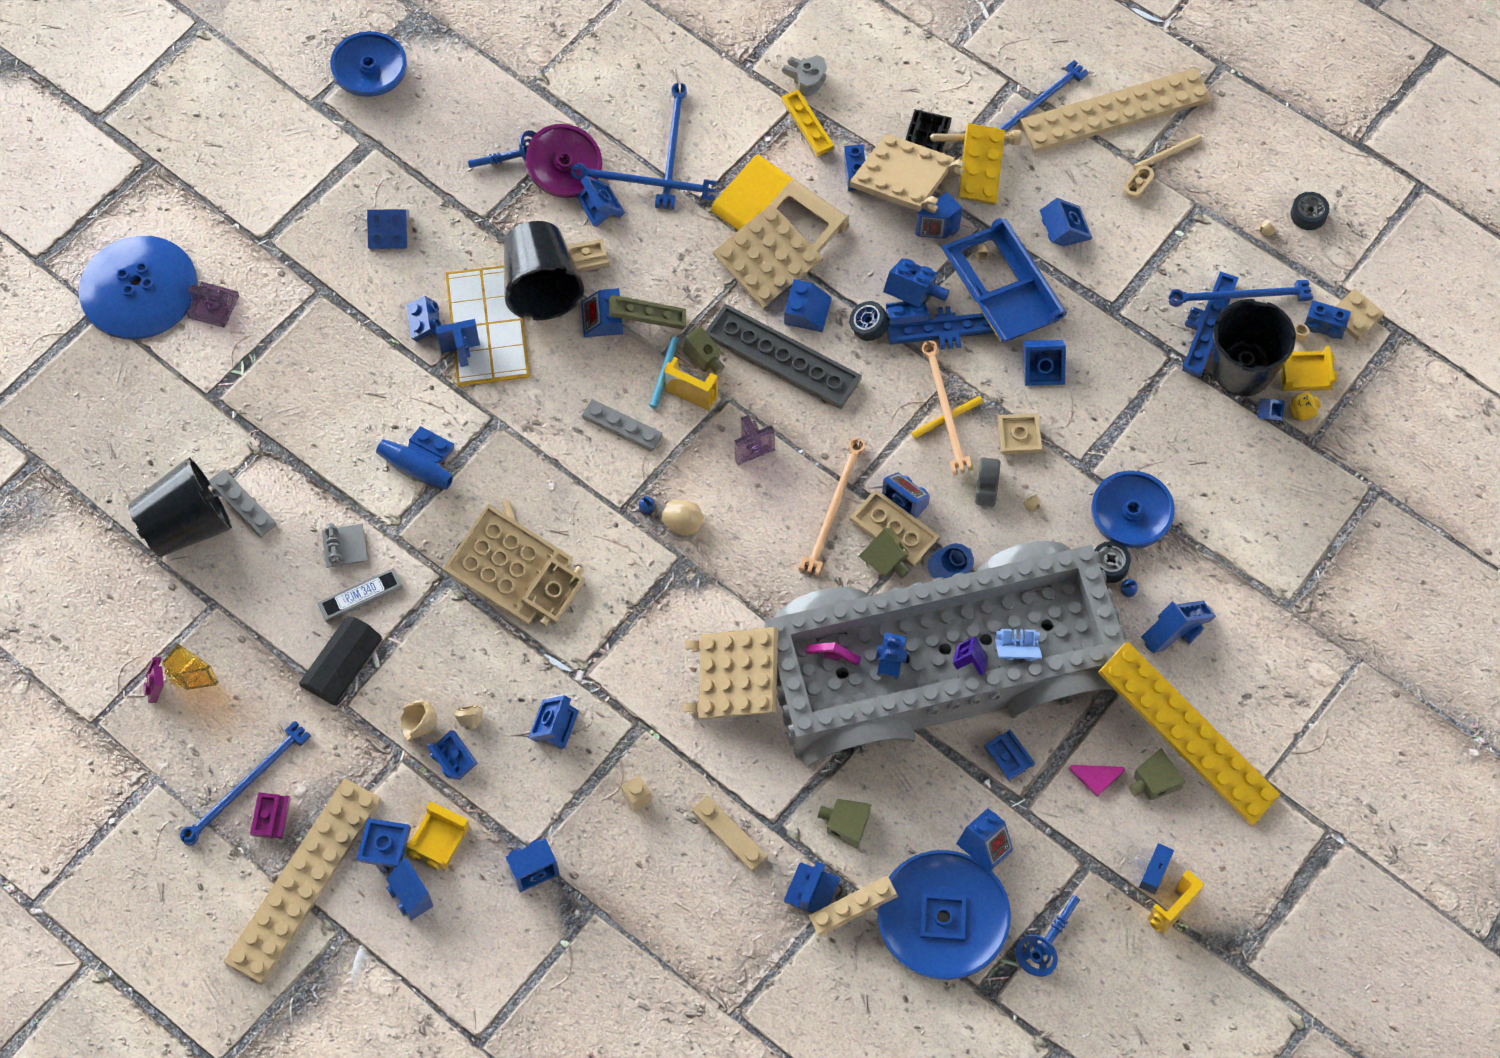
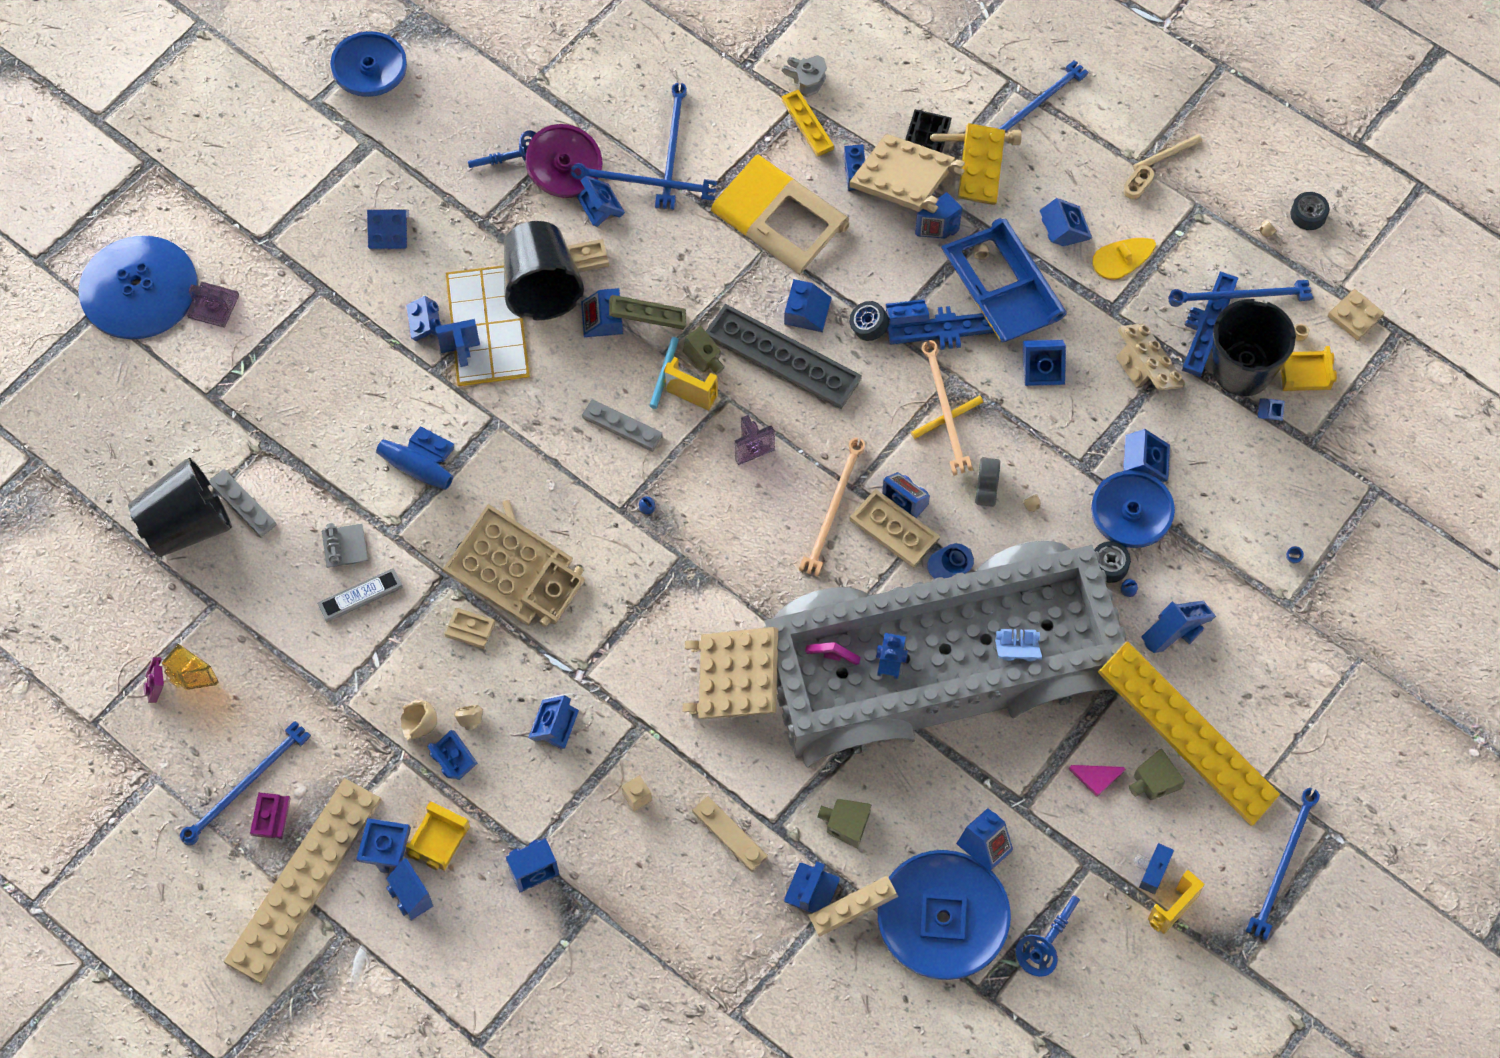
black piece [299,616,382,706] -> none
tan hair [662,499,704,536] -> none
tan plate [713,203,823,310] -> none
olive torso [859,528,910,579] -> none
blue brick [883,258,950,307] -> none
dark purple panel [953,636,988,676] -> none
blue plate [984,729,1035,781] -> none
tan plate [997,413,1042,455] -> none
tan plate [1020,68,1211,153] -> none
yellow head [1289,392,1321,421] -> none
blue bracket [1304,300,1351,340] -> none
none -> tan plate [445,608,495,649]
none -> yellow shield [1092,238,1156,280]
none -> tan bracket [1116,323,1185,391]
none -> blue slope [1123,429,1170,482]
none -> blue hinge [1245,788,1320,940]
none -> blue hinge [1286,546,1304,564]

